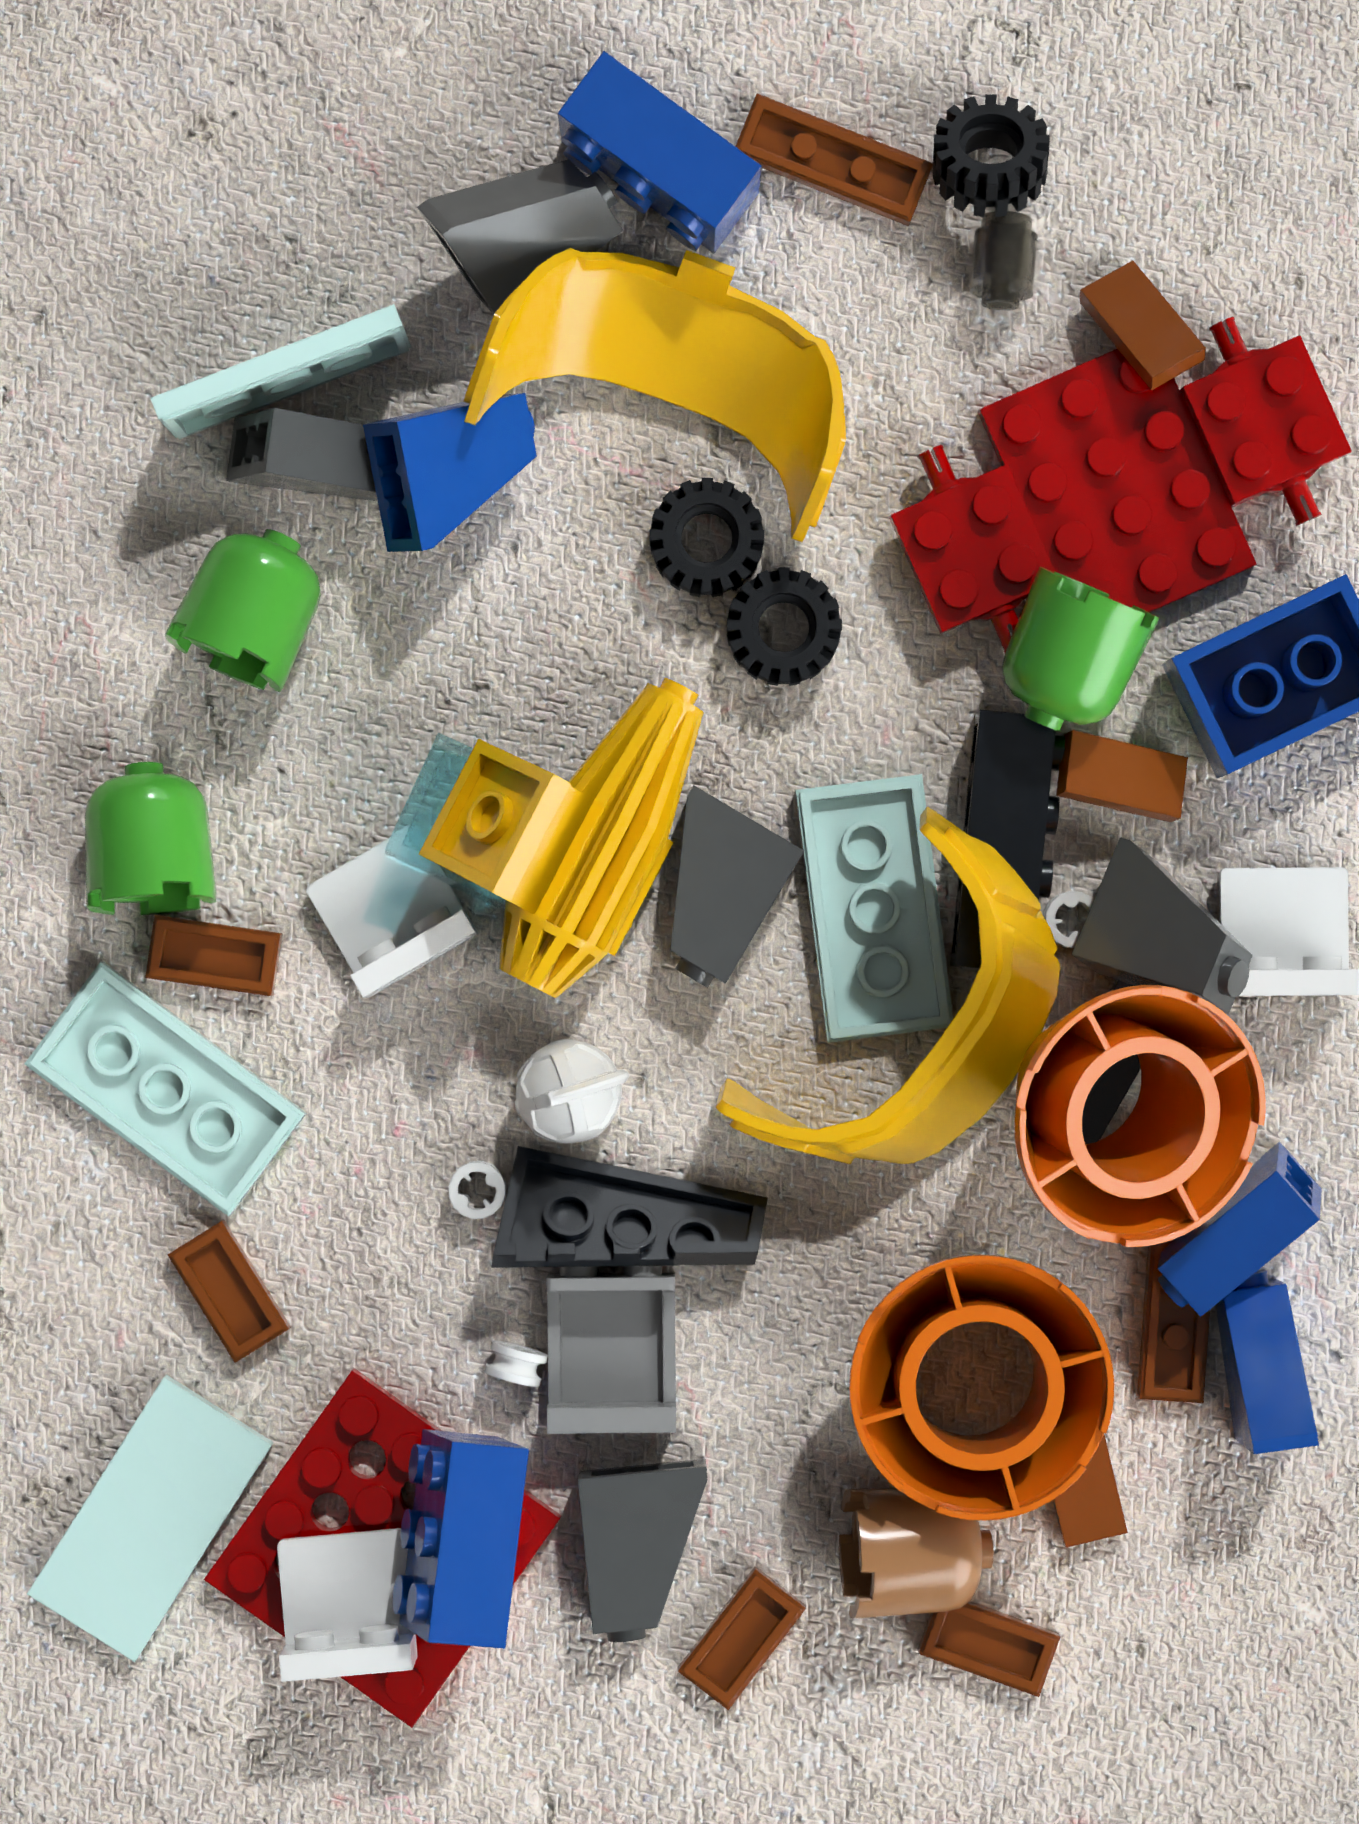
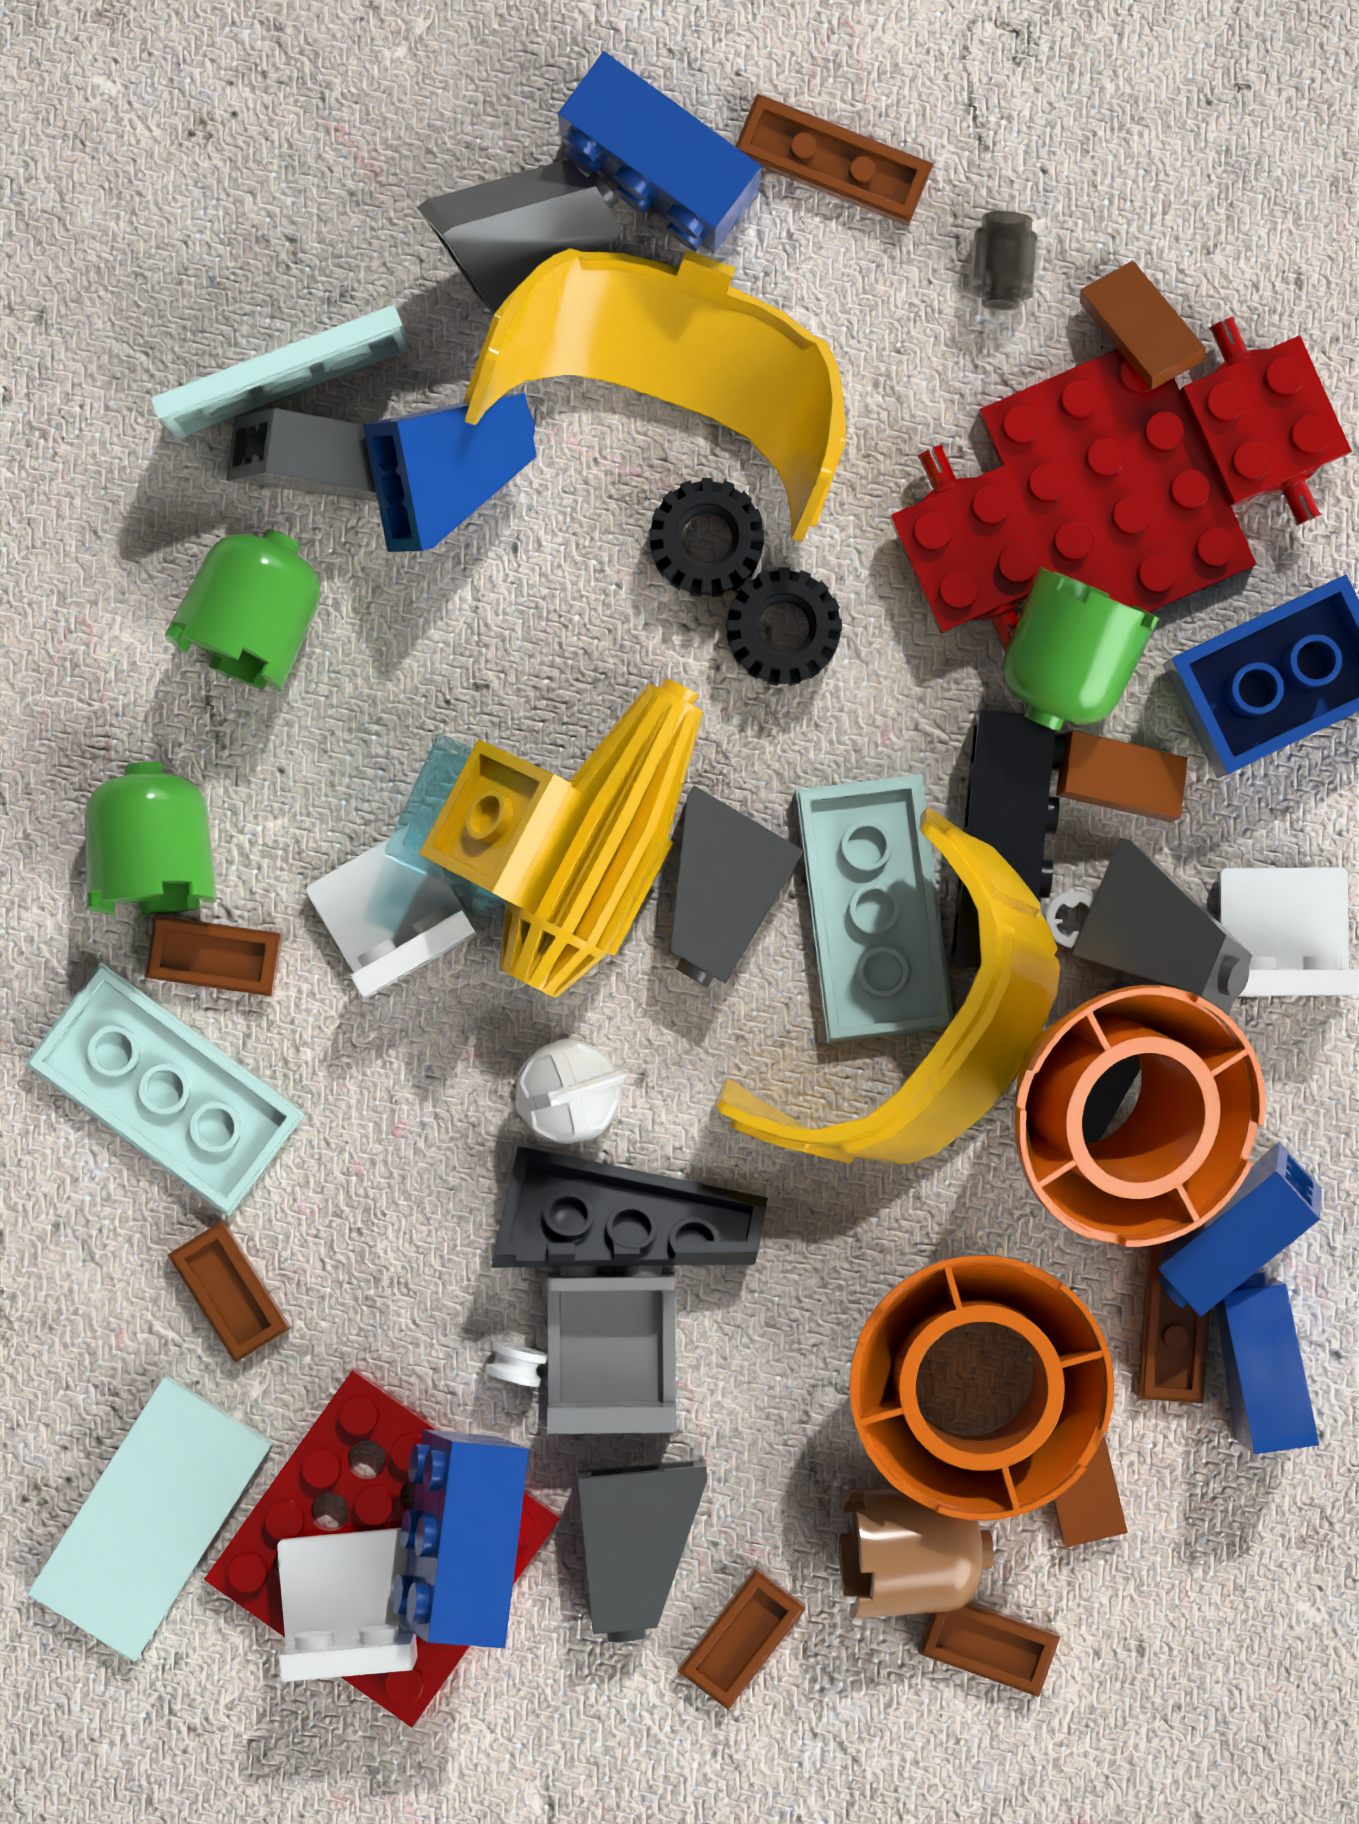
white bush [448,1161,507,1219] -> none
black tyre [933,94,1050,217] -> none

